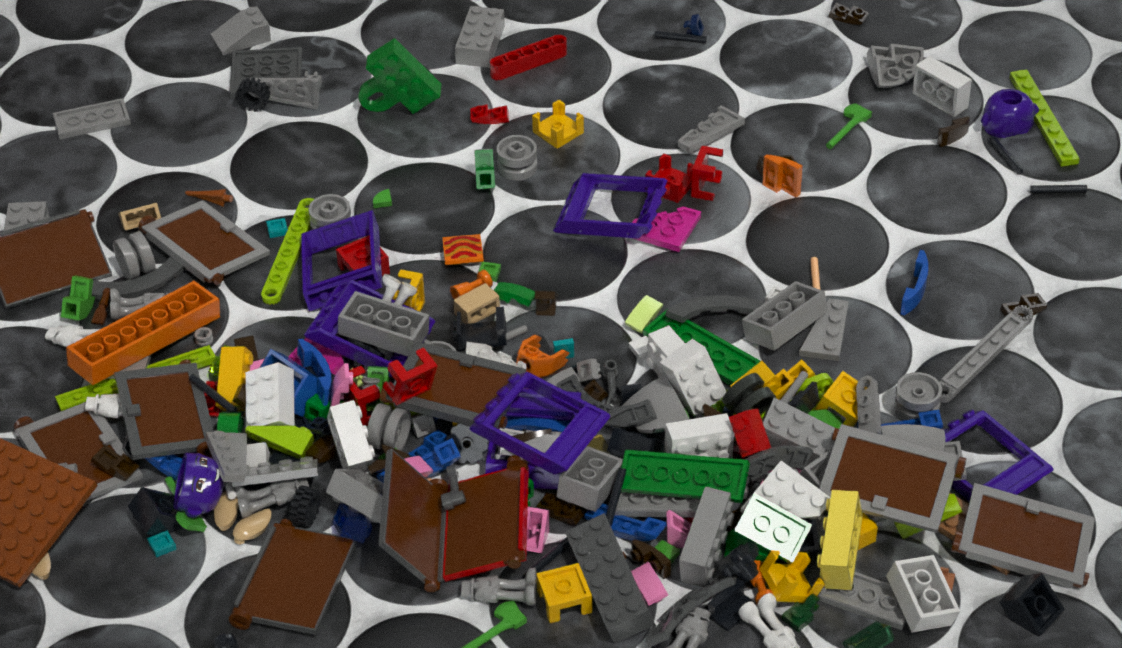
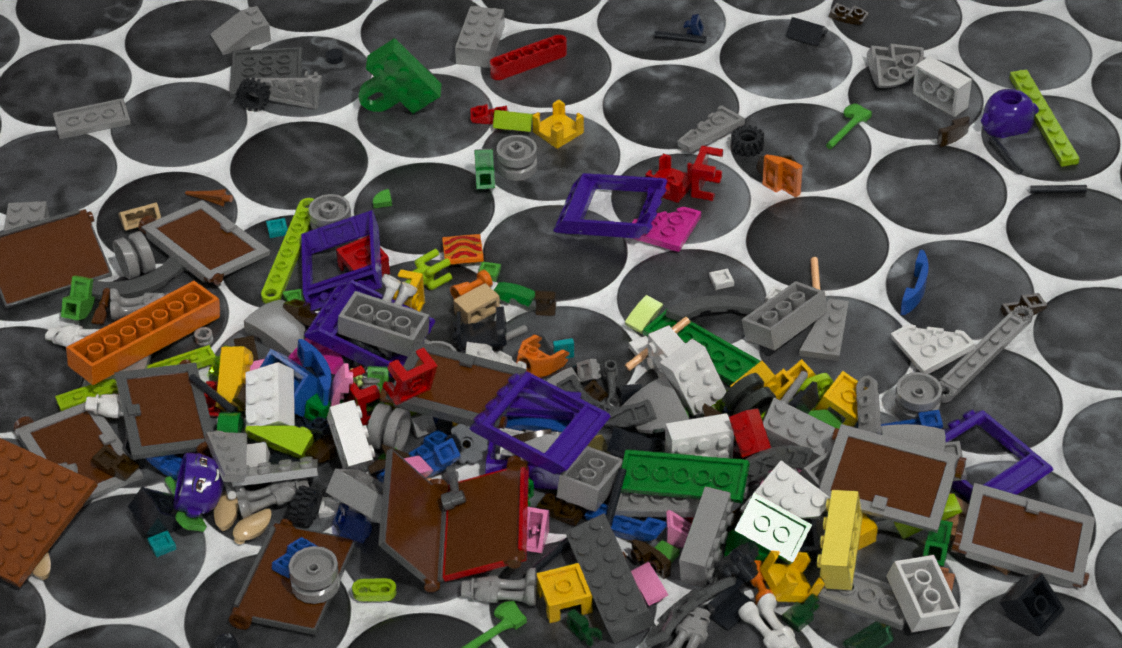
none -> light grey brick [244,300,305,356]
none -> blue slope [272,537,318,579]
none -> bright green tile [283,289,304,302]
none -> dark brown slope [283,299,318,326]
none -> light grey wheel [289,546,340,604]
none -> white tile [319,497,344,518]
none -> black tile [326,48,344,64]
none -> lime plate [352,578,397,602]
none -> lime plant [398,249,453,290]
none -> lime slope [493,110,533,132]
none -> dark green plate [567,609,602,647]
none -> light nougat bar [625,316,691,371]
none -> white tile [709,269,734,290]
none -> black tyre [731,125,764,157]
none -> black panel [786,17,828,46]
none -> white plate [891,324,976,374]
none -> green brick [923,520,953,566]

